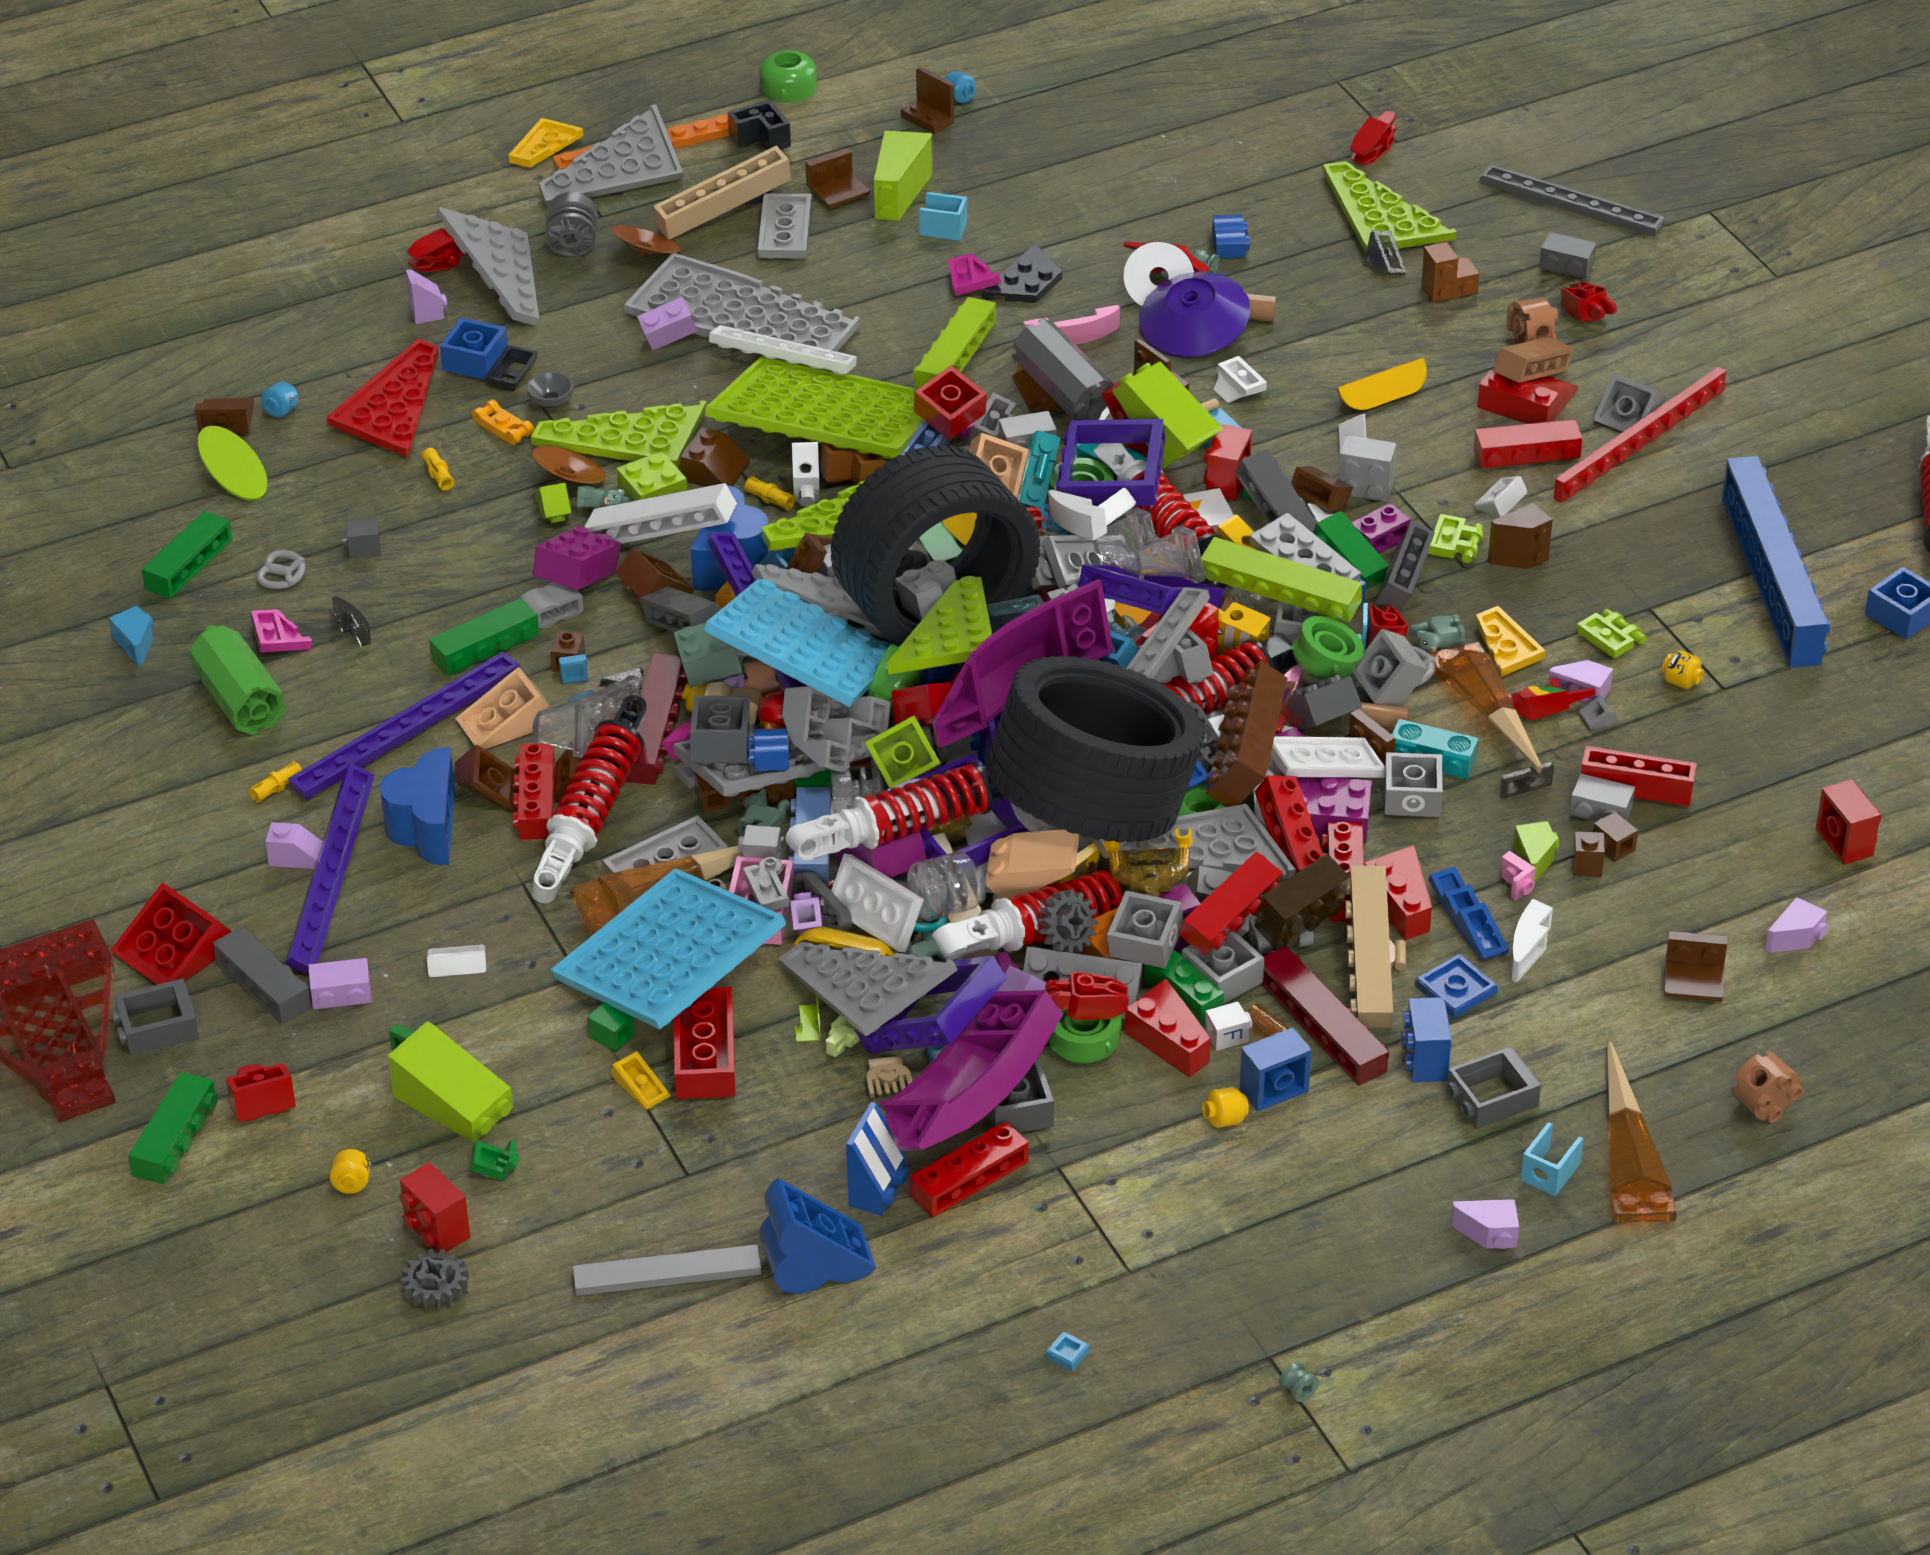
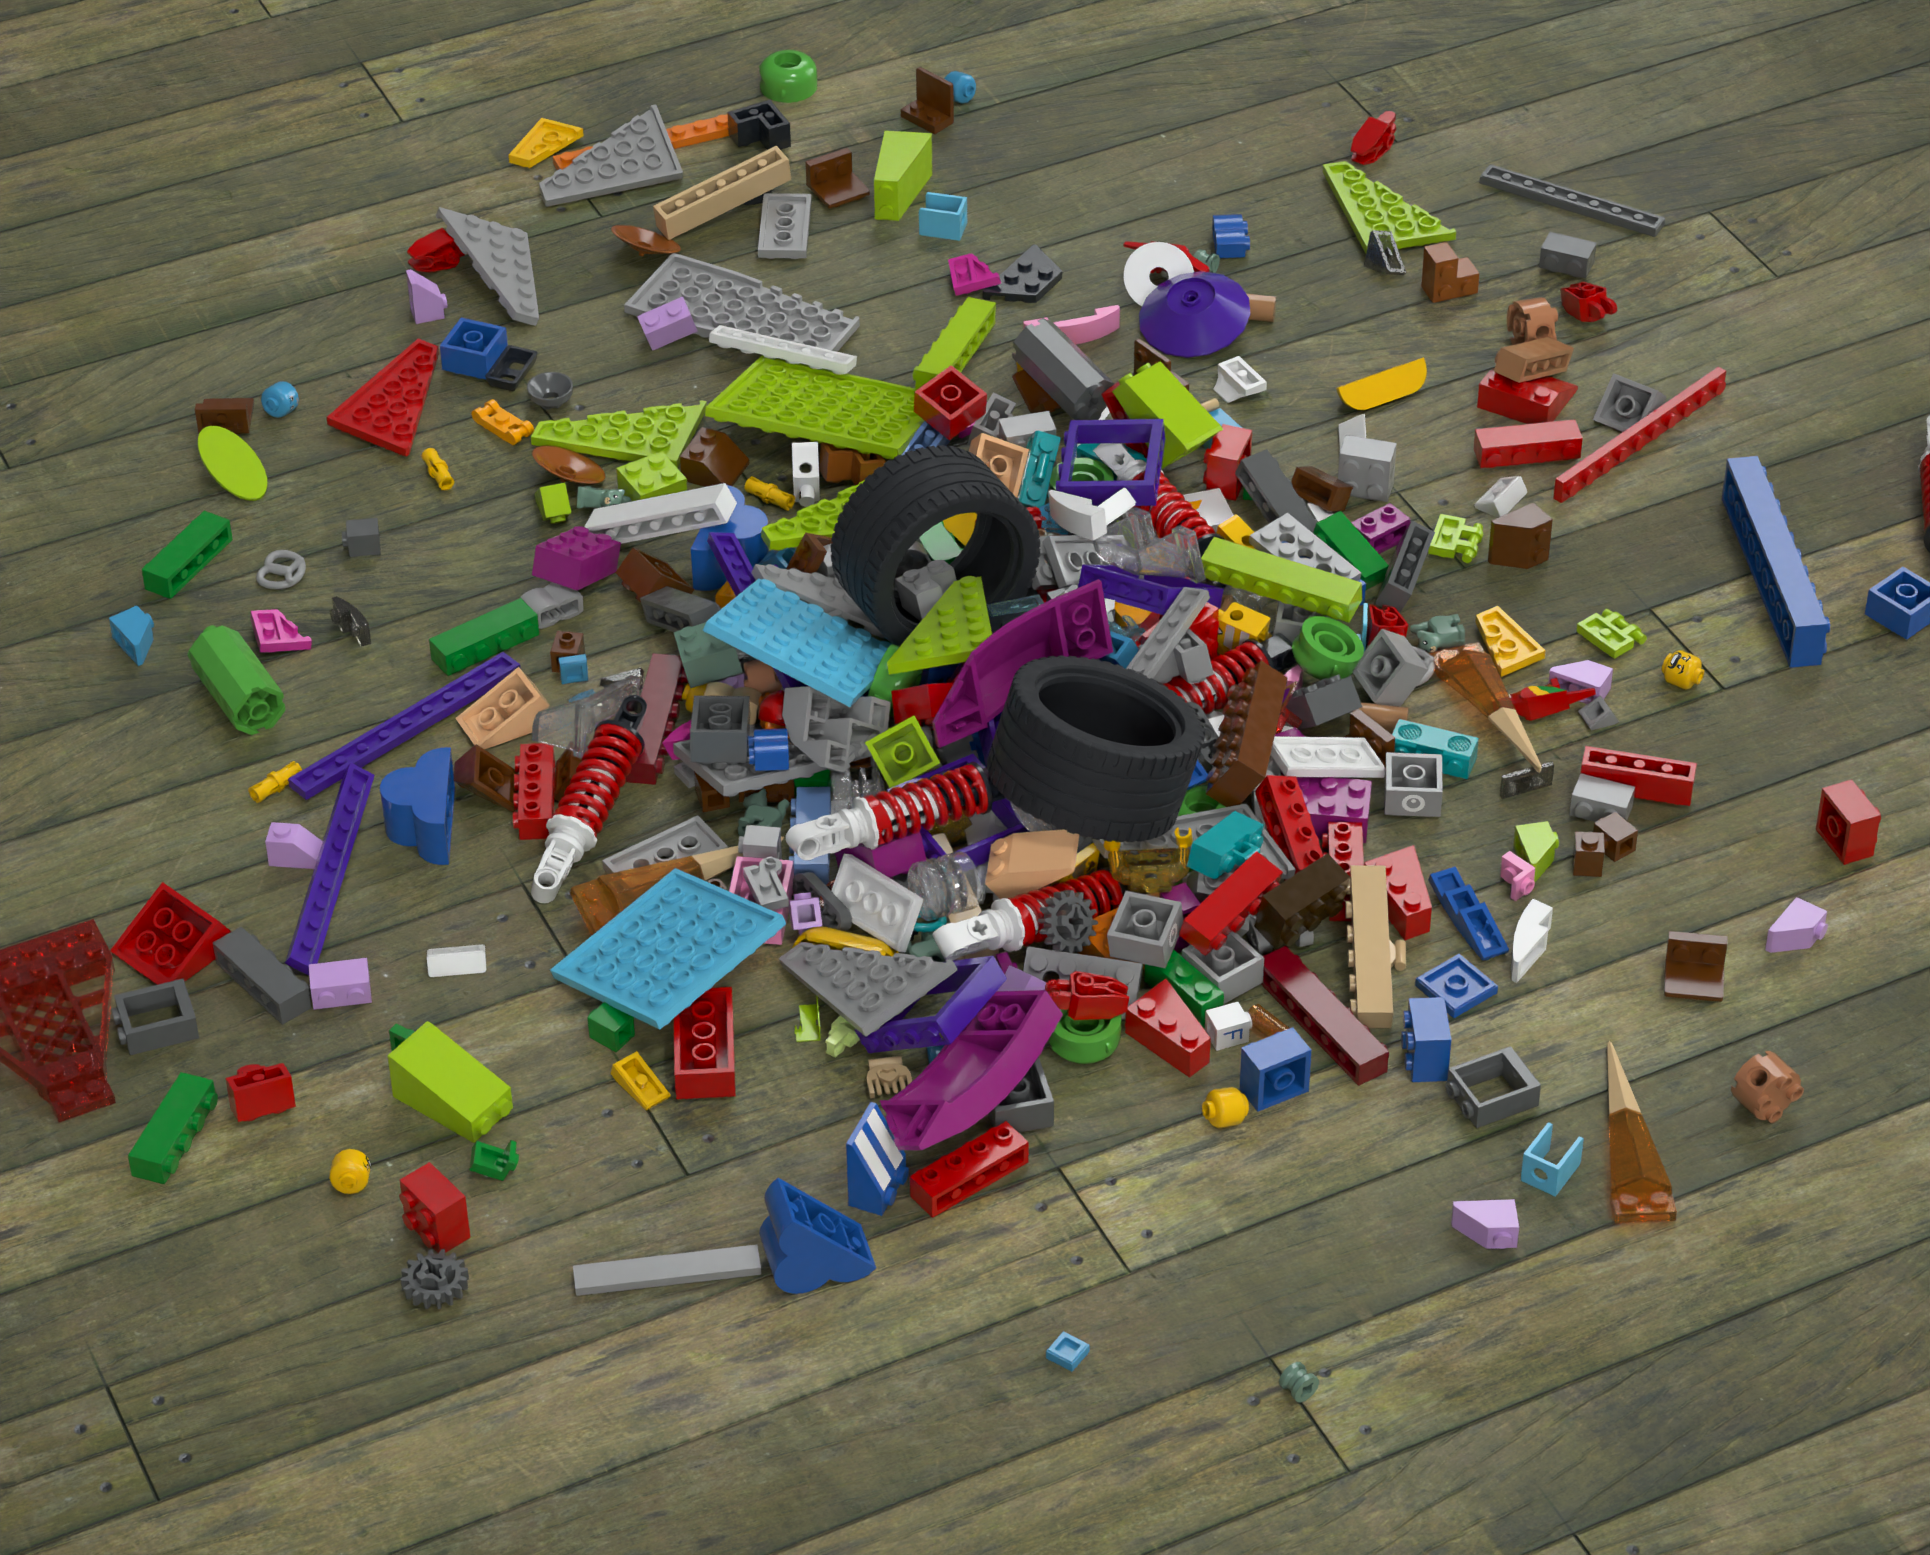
flat silver wheel [545,192,597,257] -> none
none -> teal piece [1187,811,1264,879]

